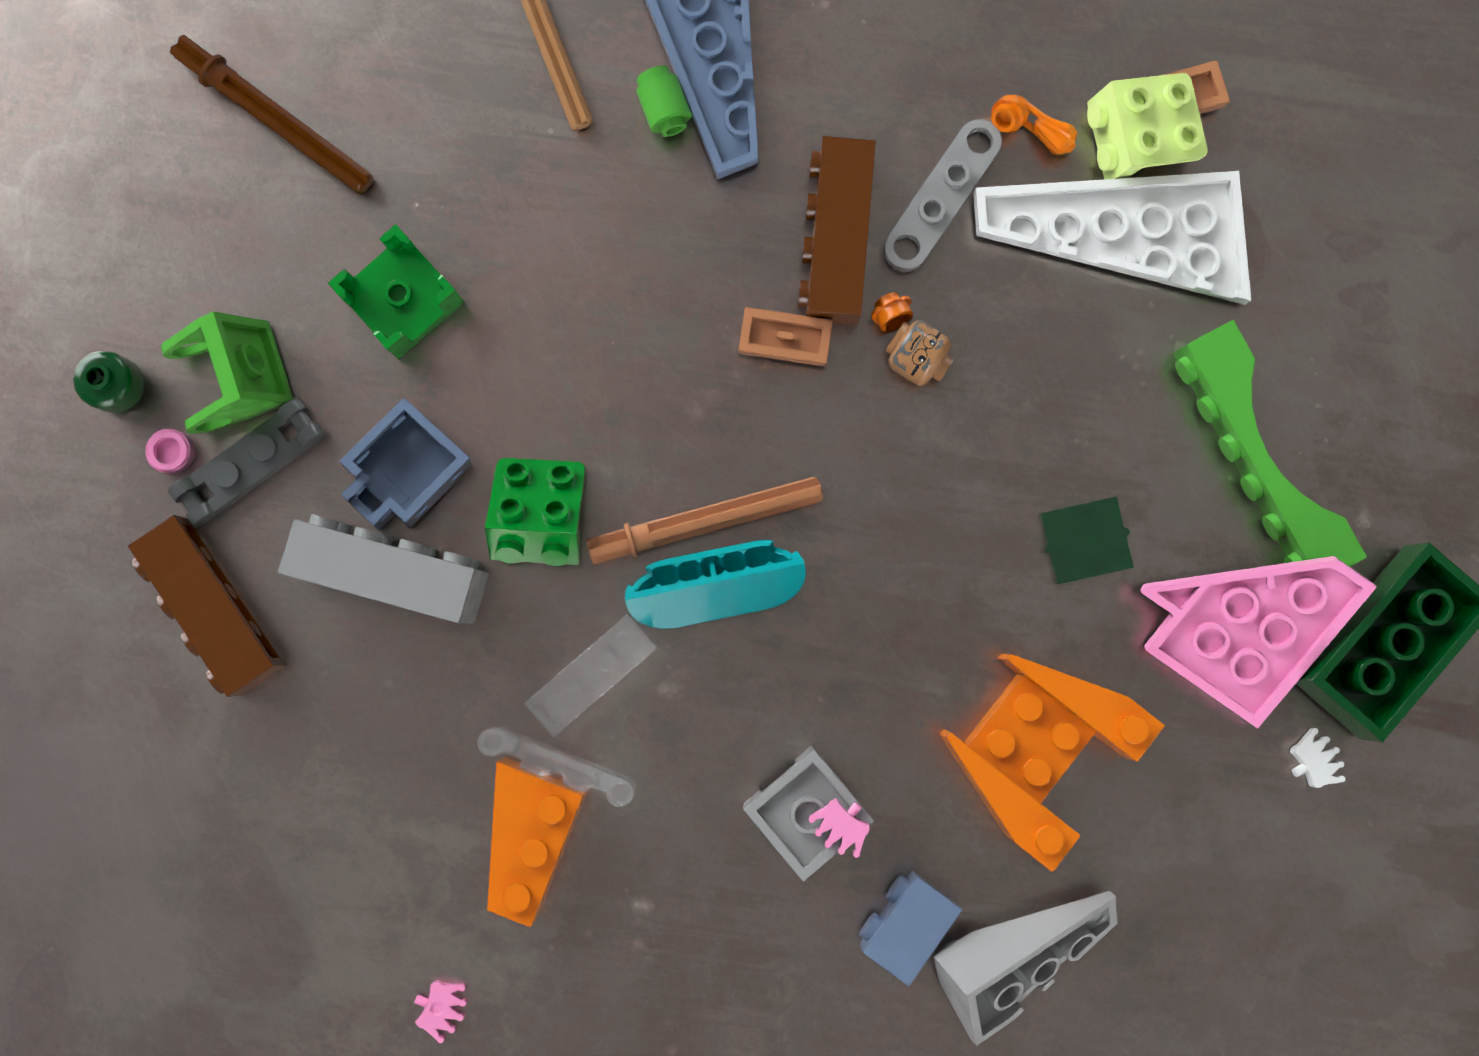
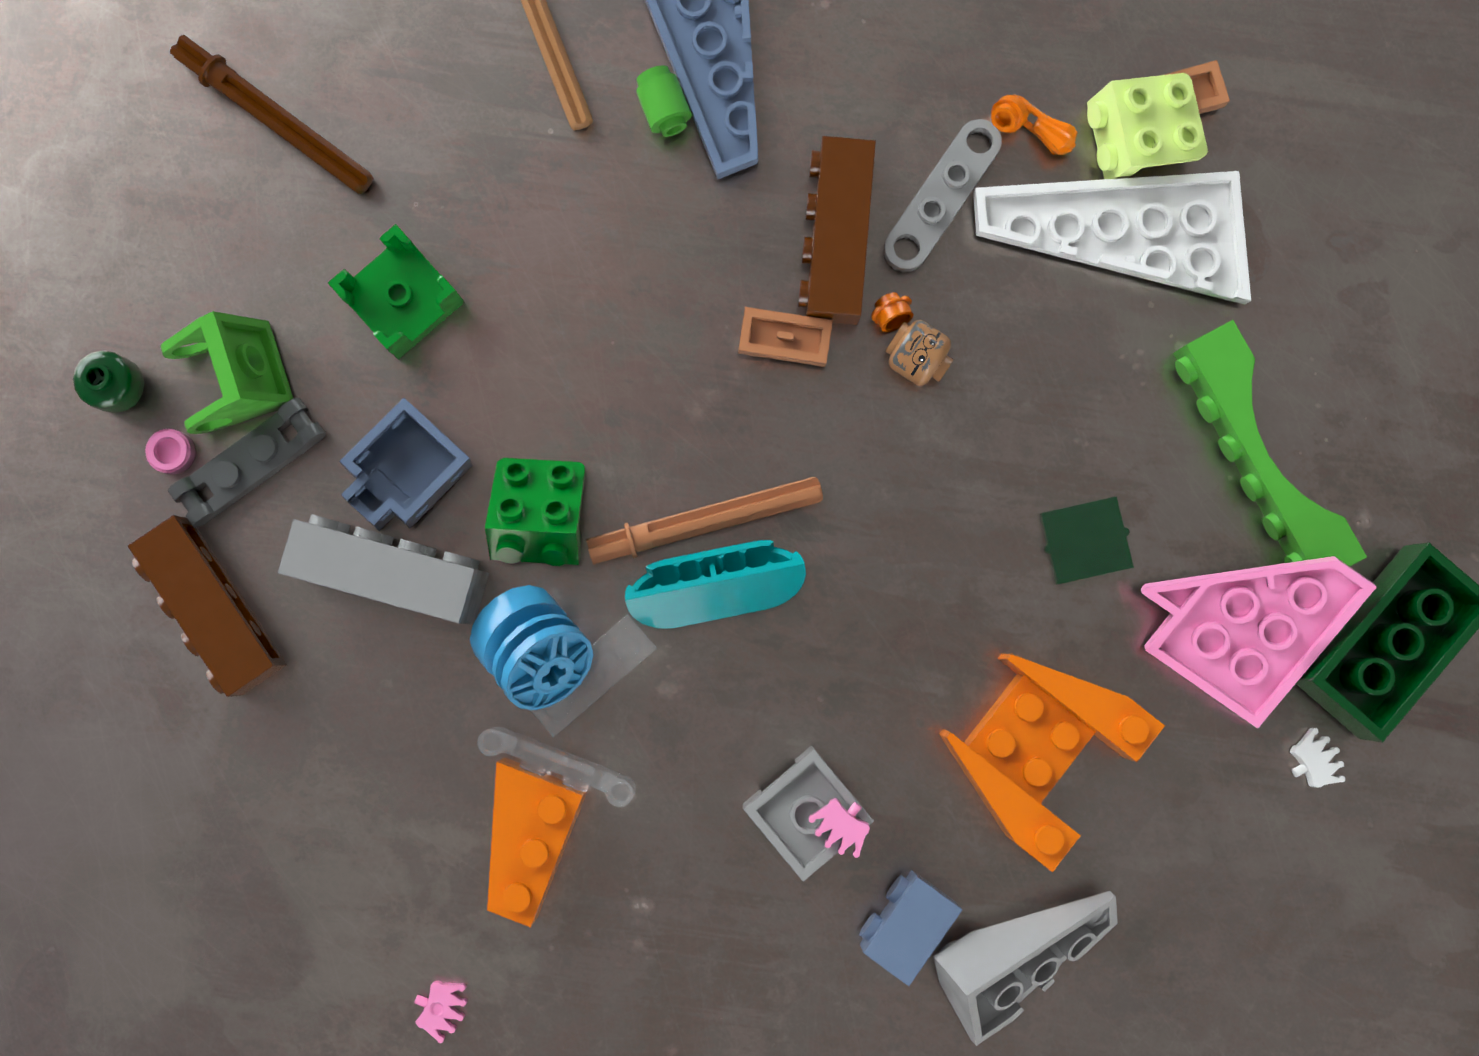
none -> dark azure wheel [470,585,594,710]

